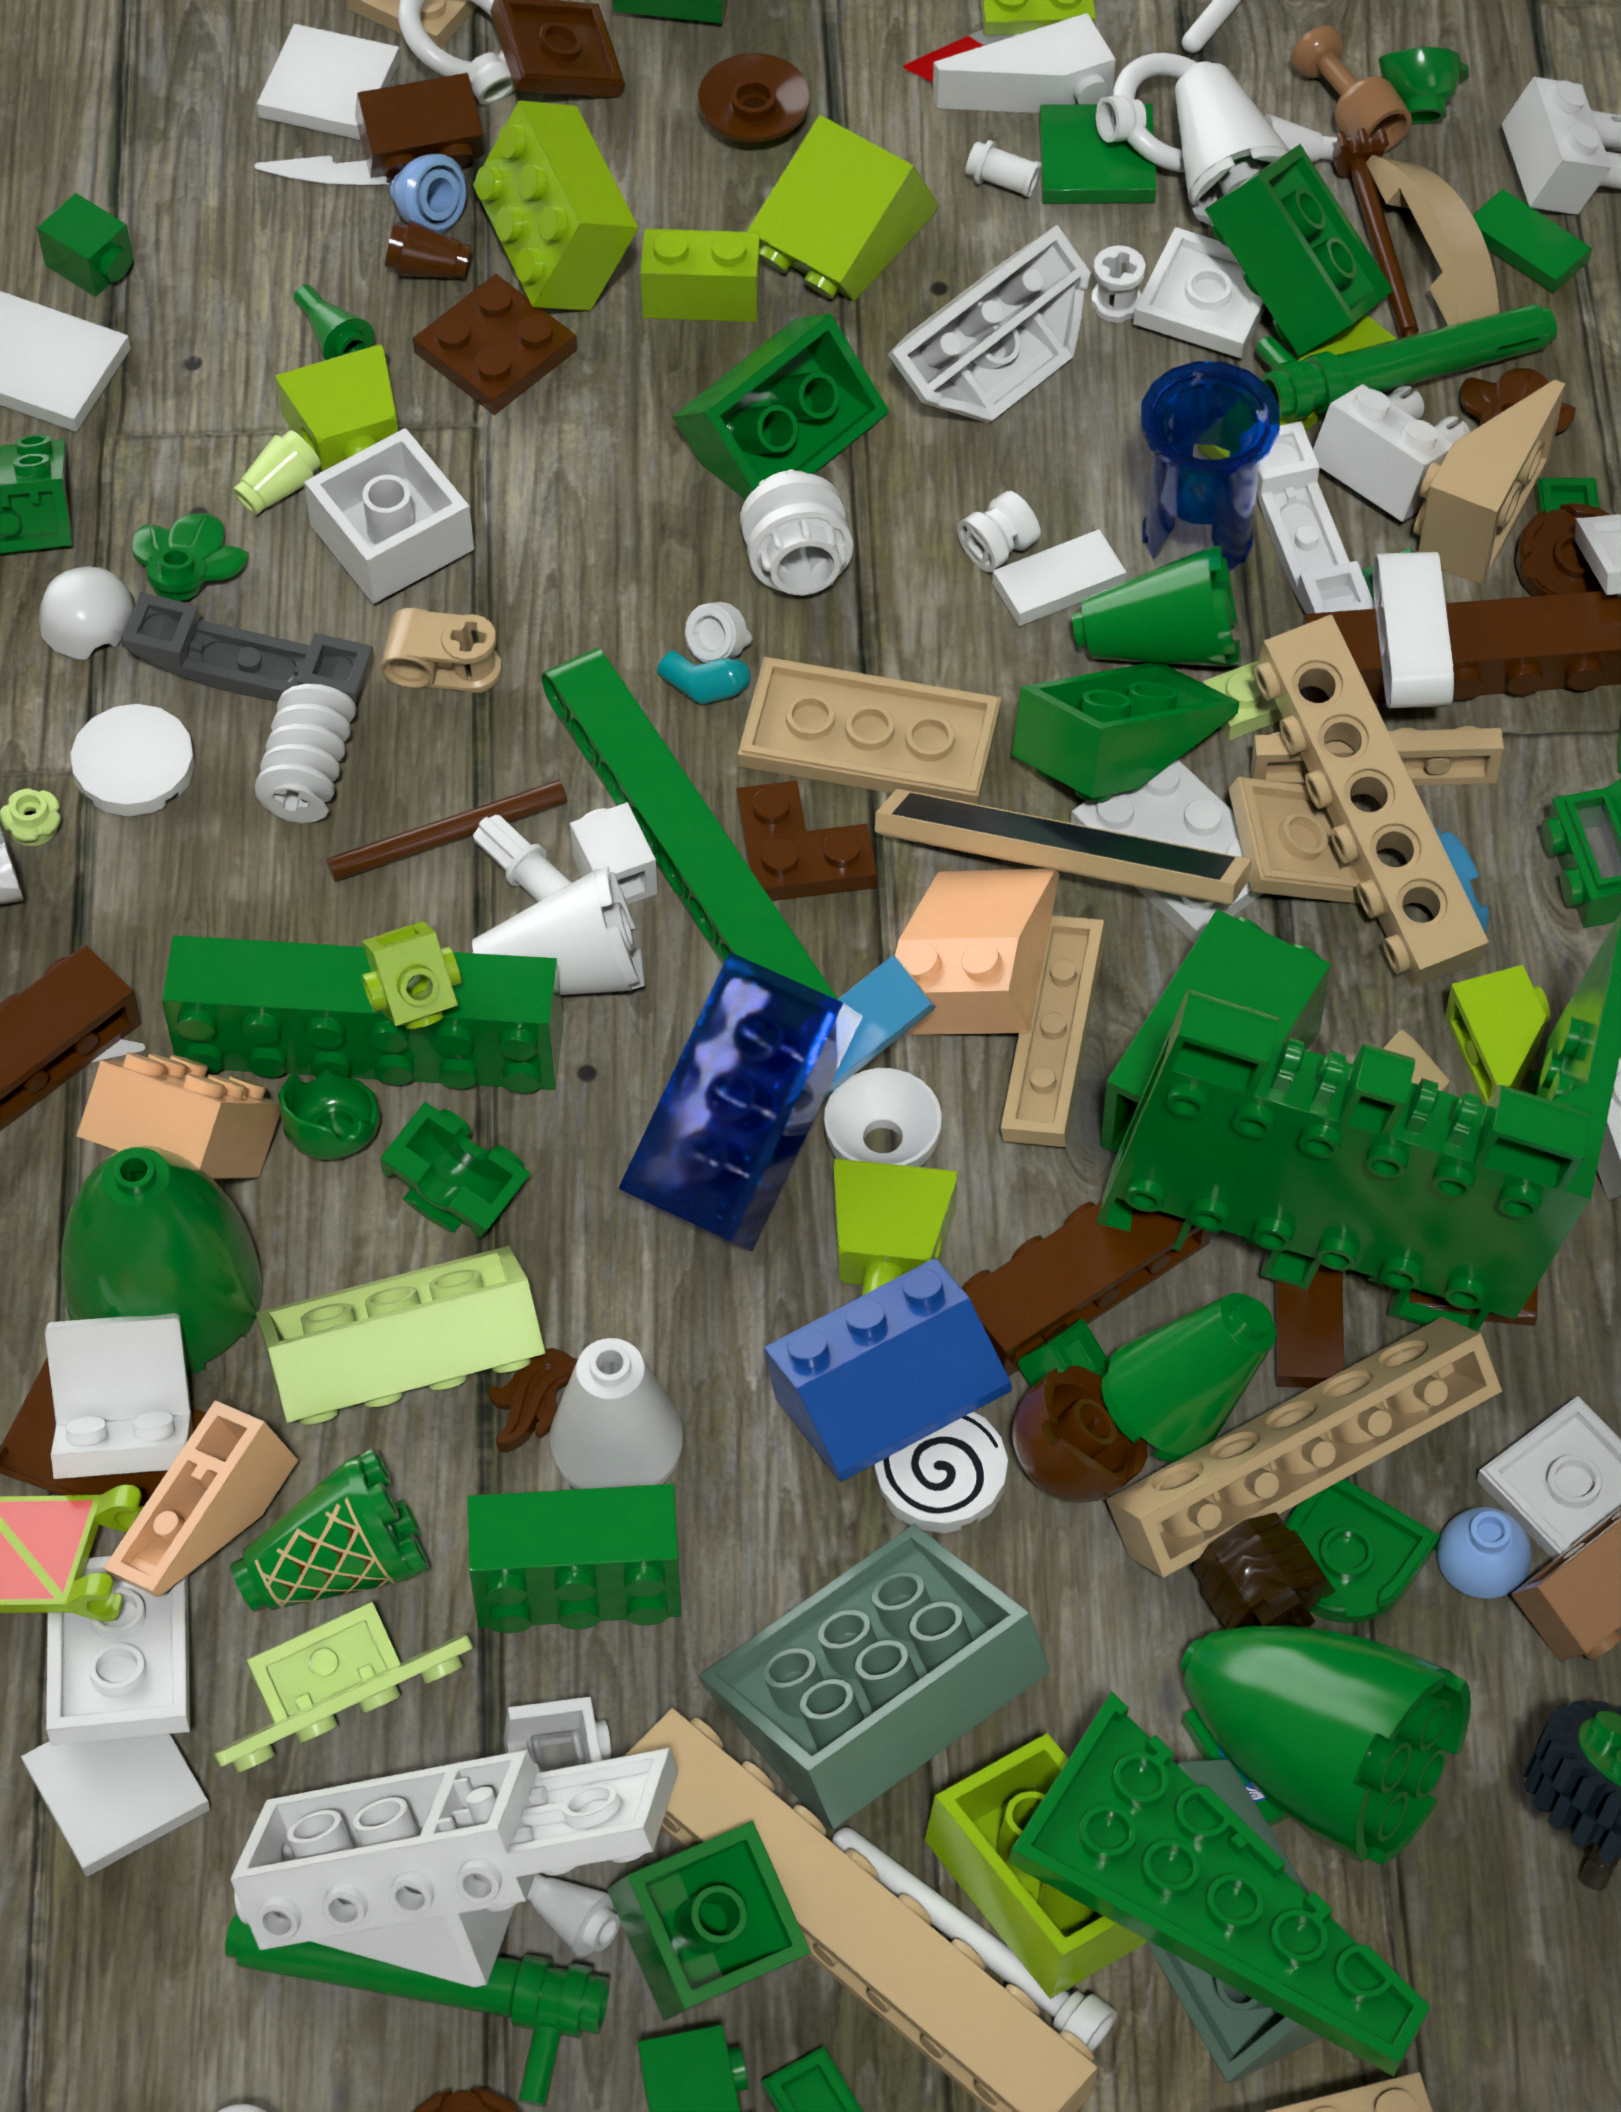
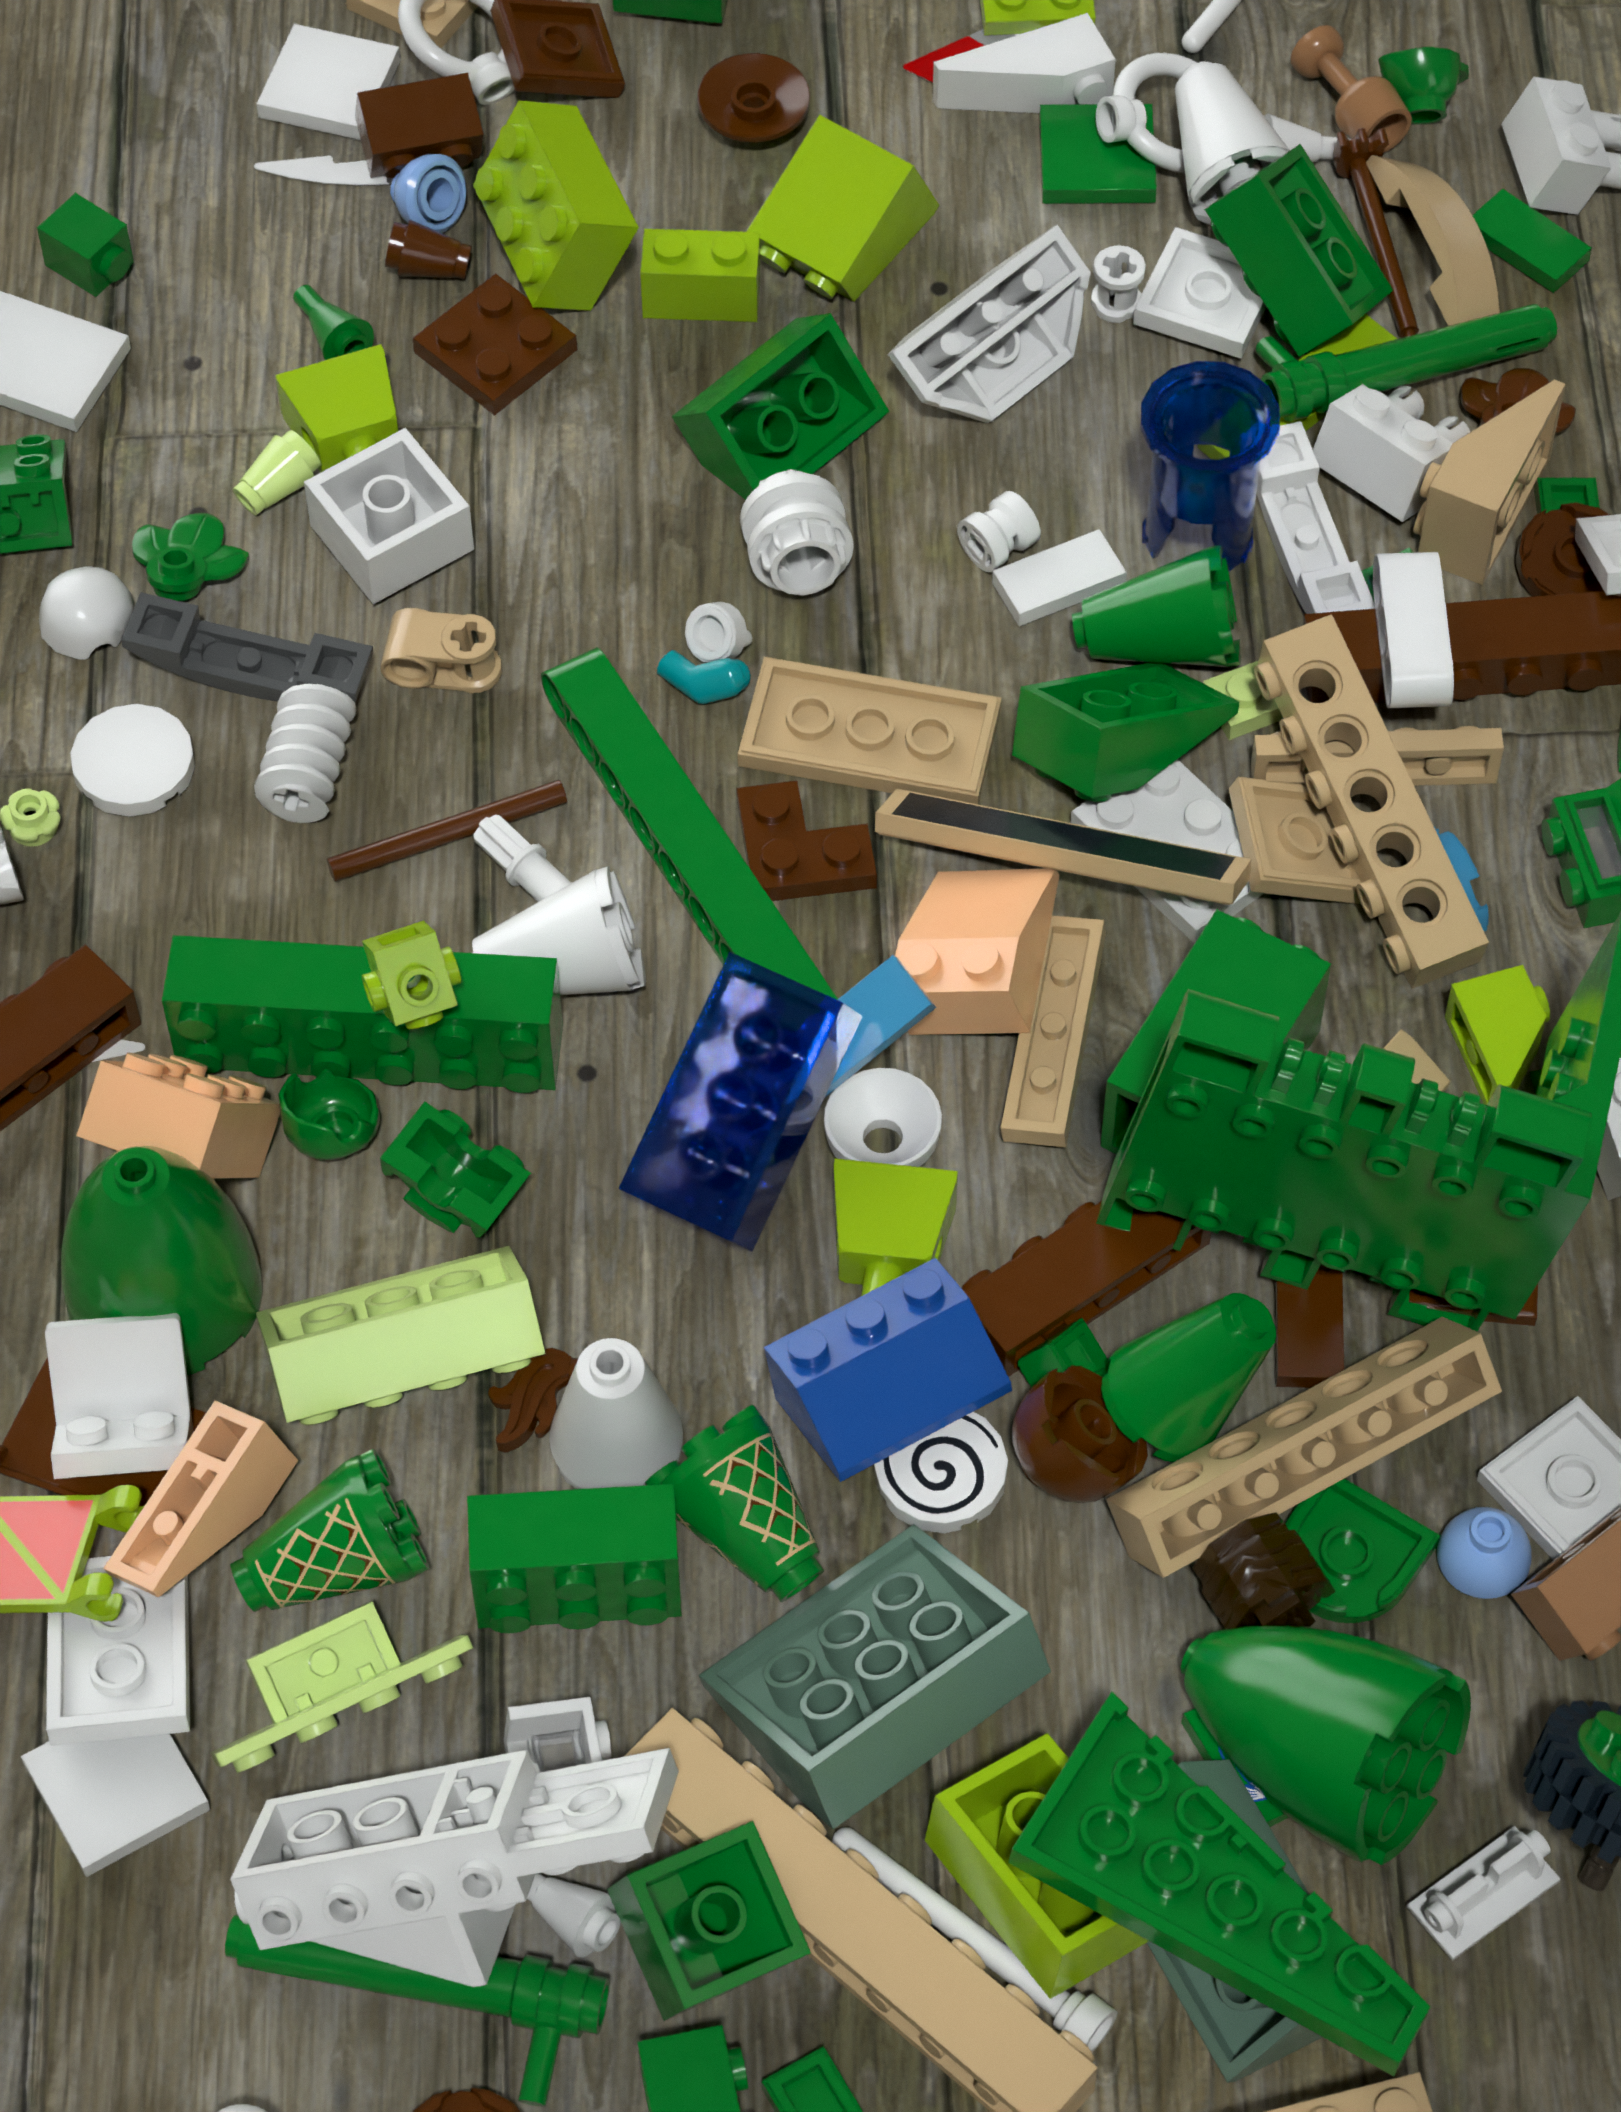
white brick [570,802,658,904] -> none
white pin [965,140,1042,197] -> none
none -> green cone [645,1405,825,1603]
none -> white hinge [1407,1826,1561,1961]

